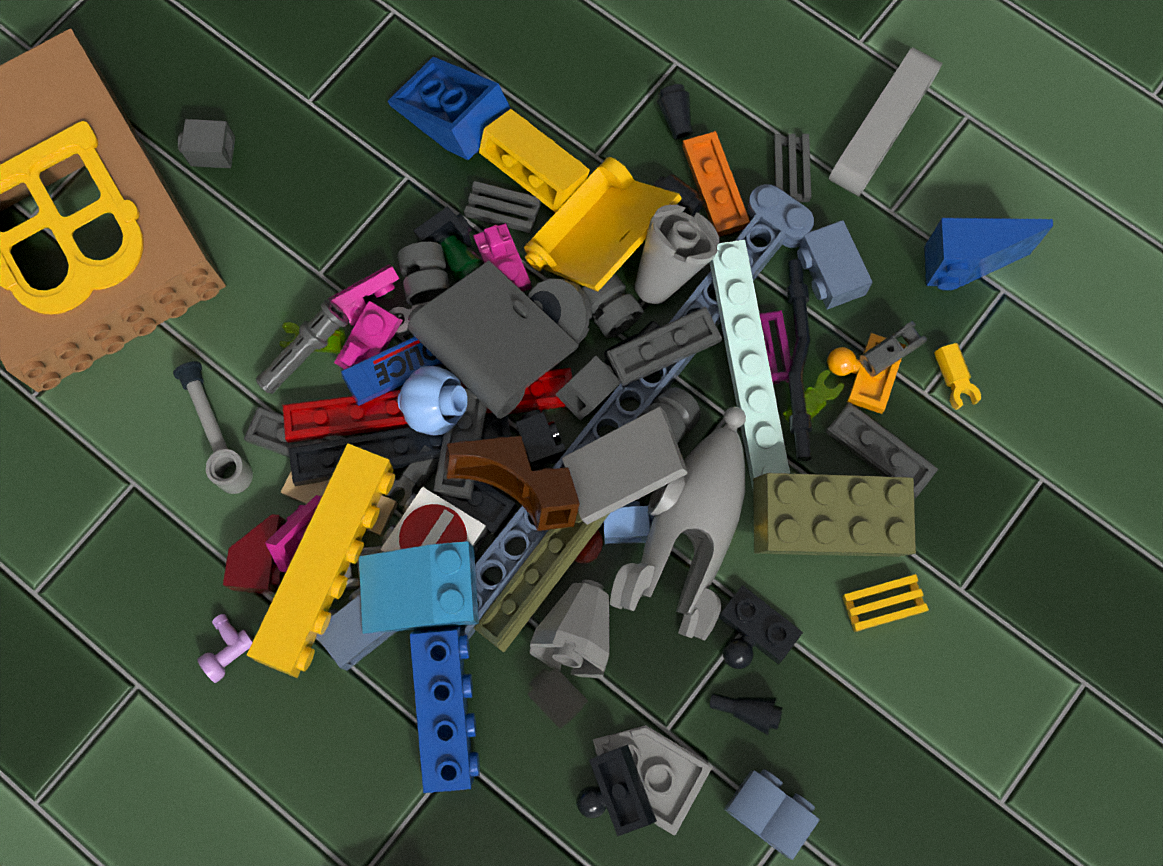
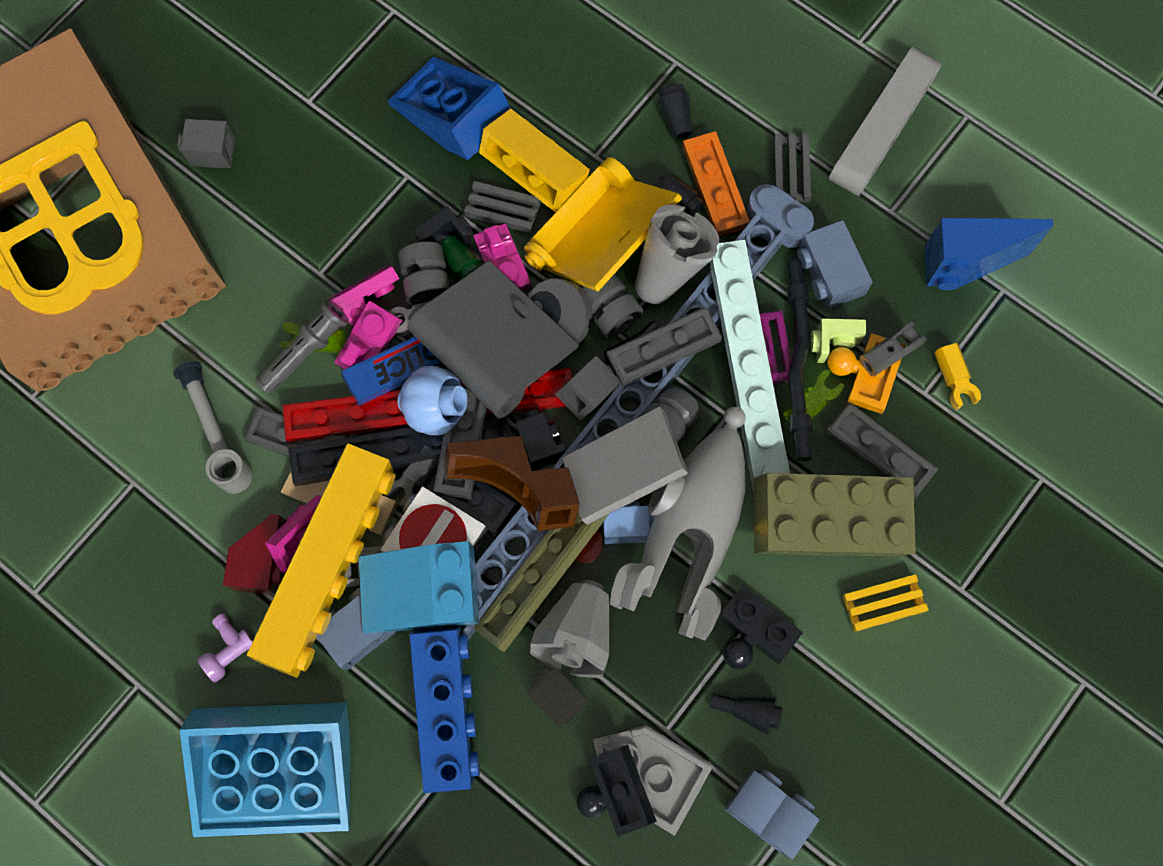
none -> dark azure slope [180,702,350,837]
none -> yellowish green bracket [810,319,866,363]

